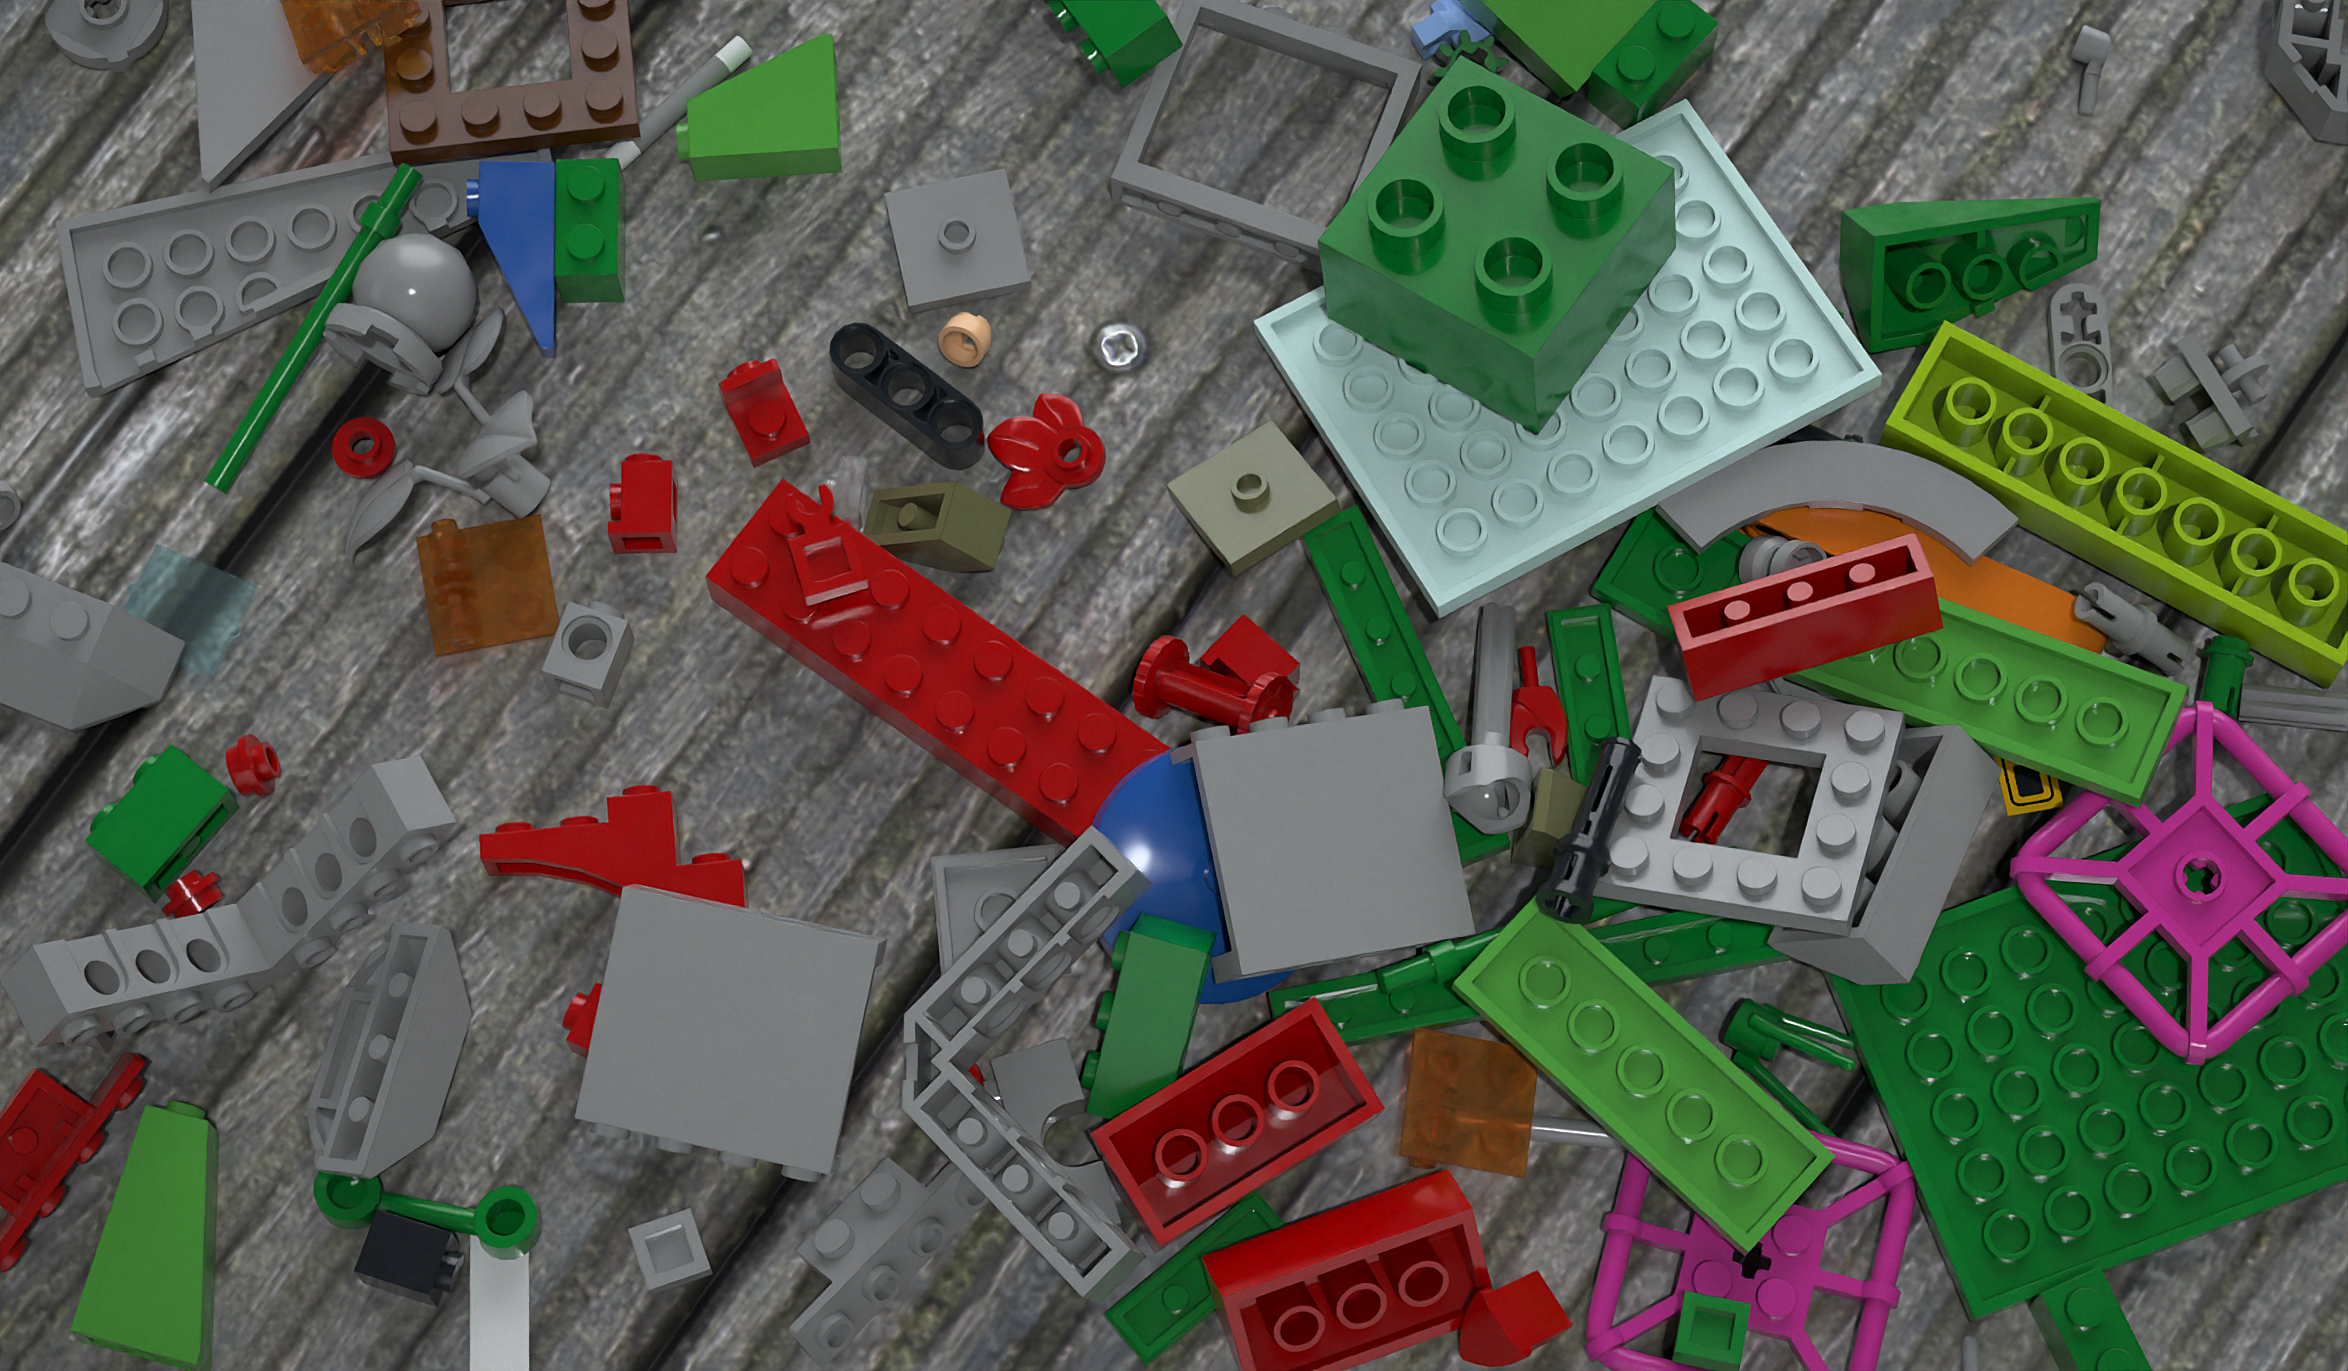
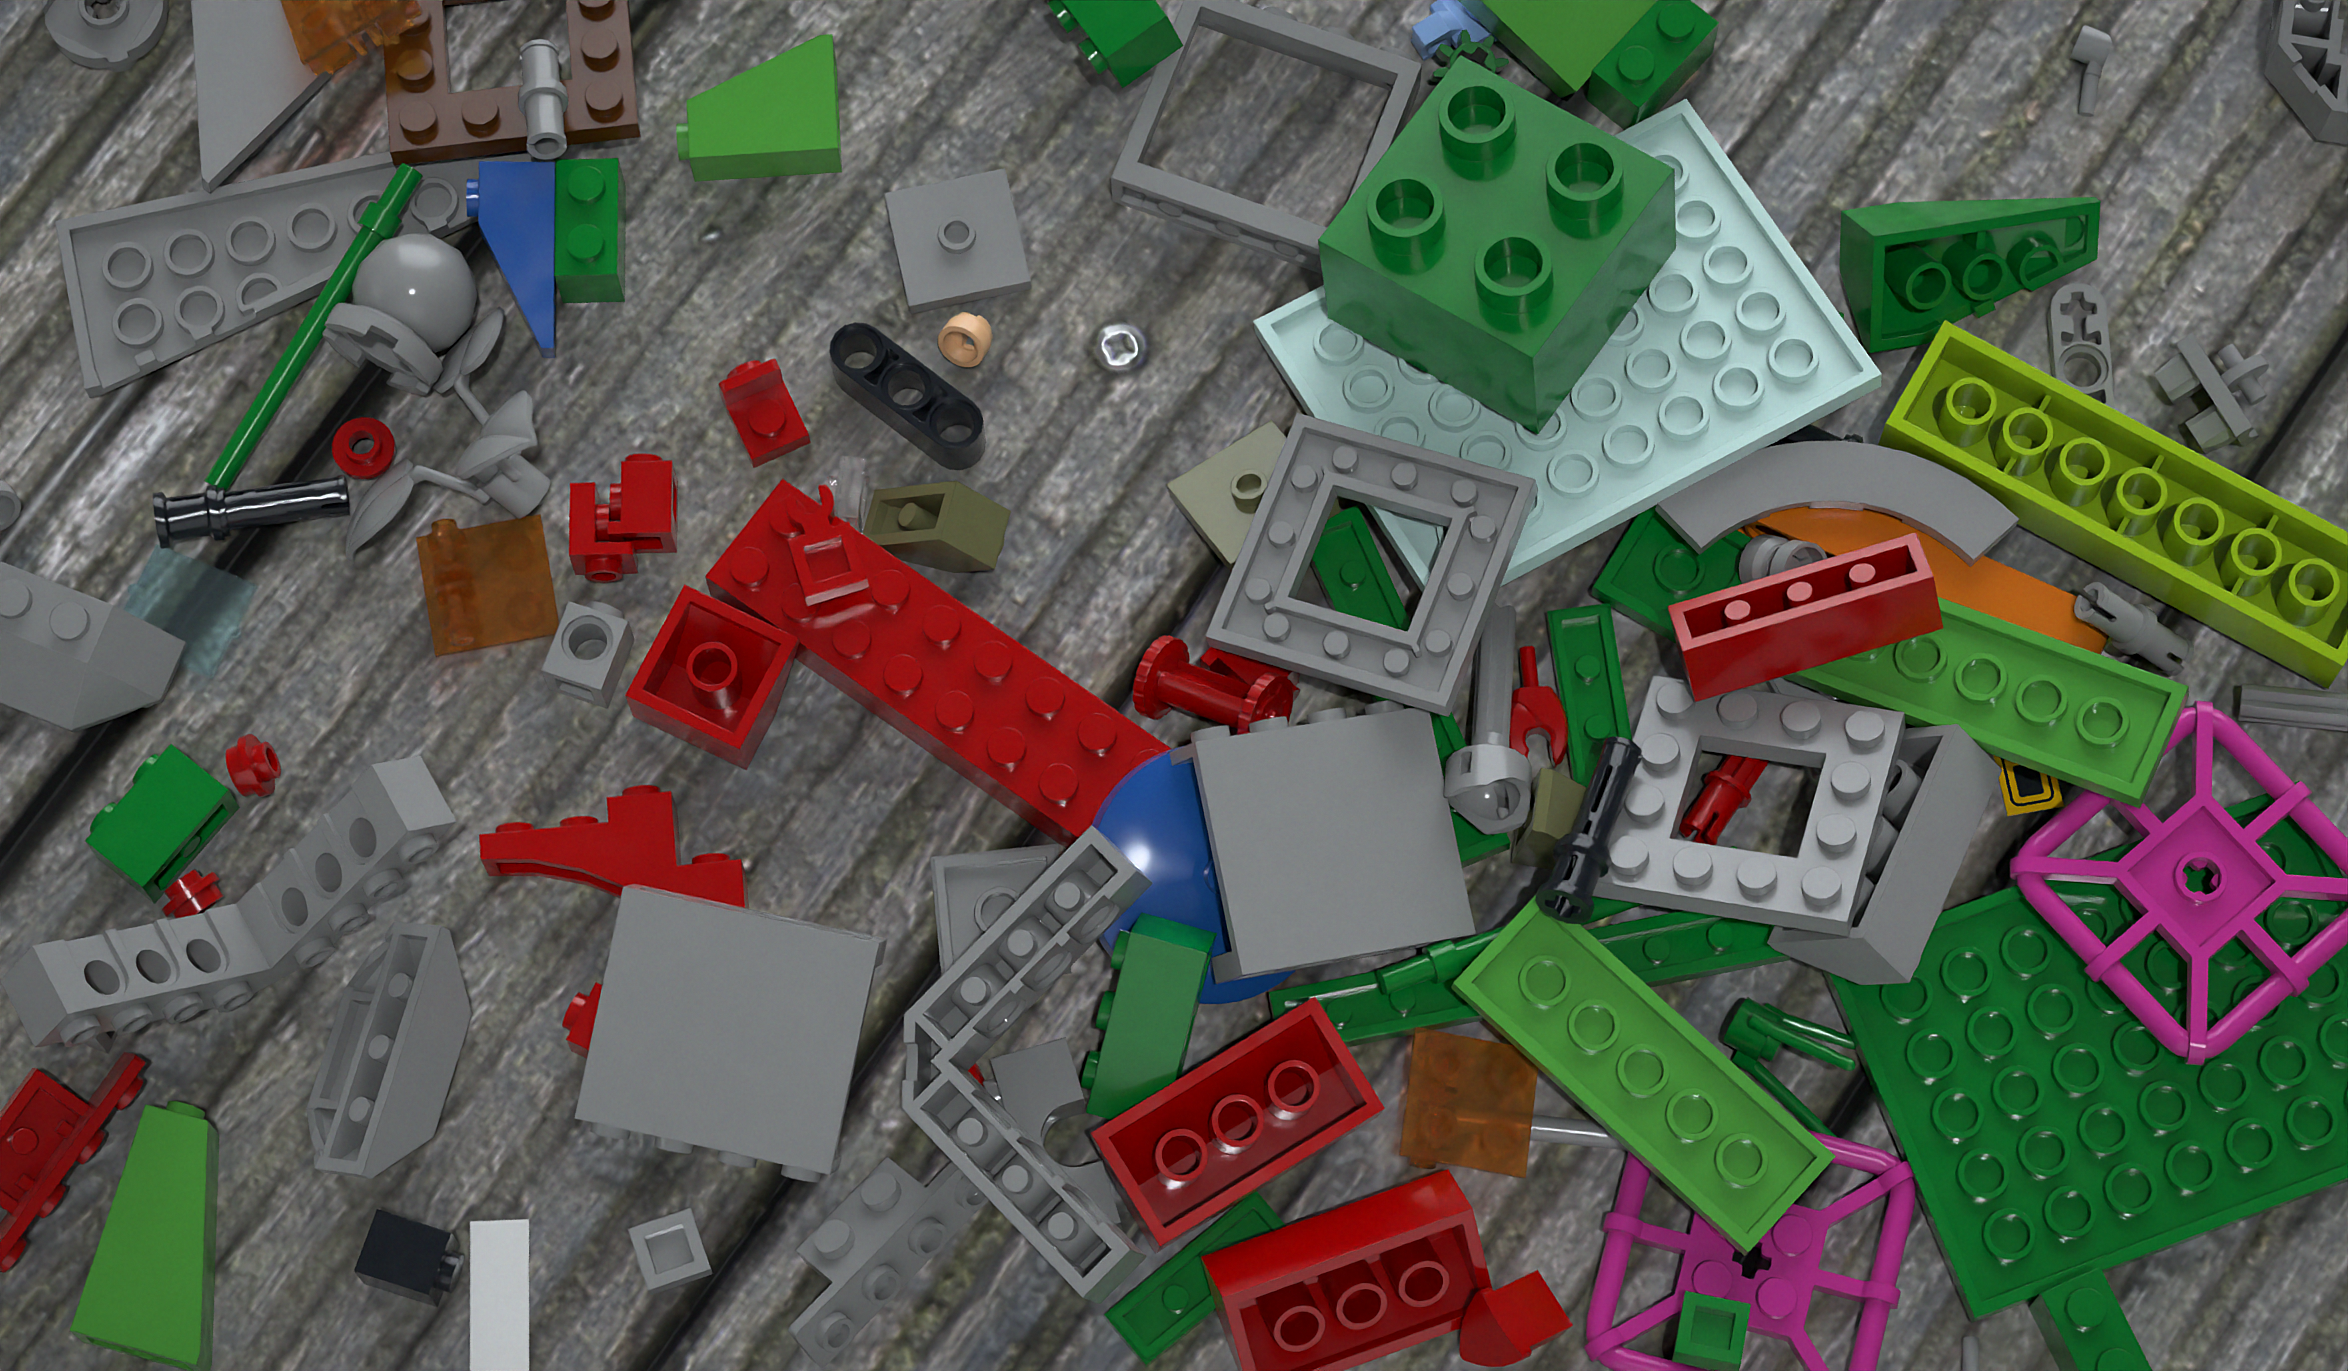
green piece [313,1171,542,1260] -> none
light grey bar [602,36,753,171] -> none
red plate [987,393,1106,510] -> none
green pin [2199,635,2254,720] -> none
none -> black pin [153,475,350,549]
none -> light grey pin [517,39,568,160]
none -> red bracket [569,482,638,583]
none -> red slope [625,584,800,770]
none -> light grey plate [1205,413,1538,717]

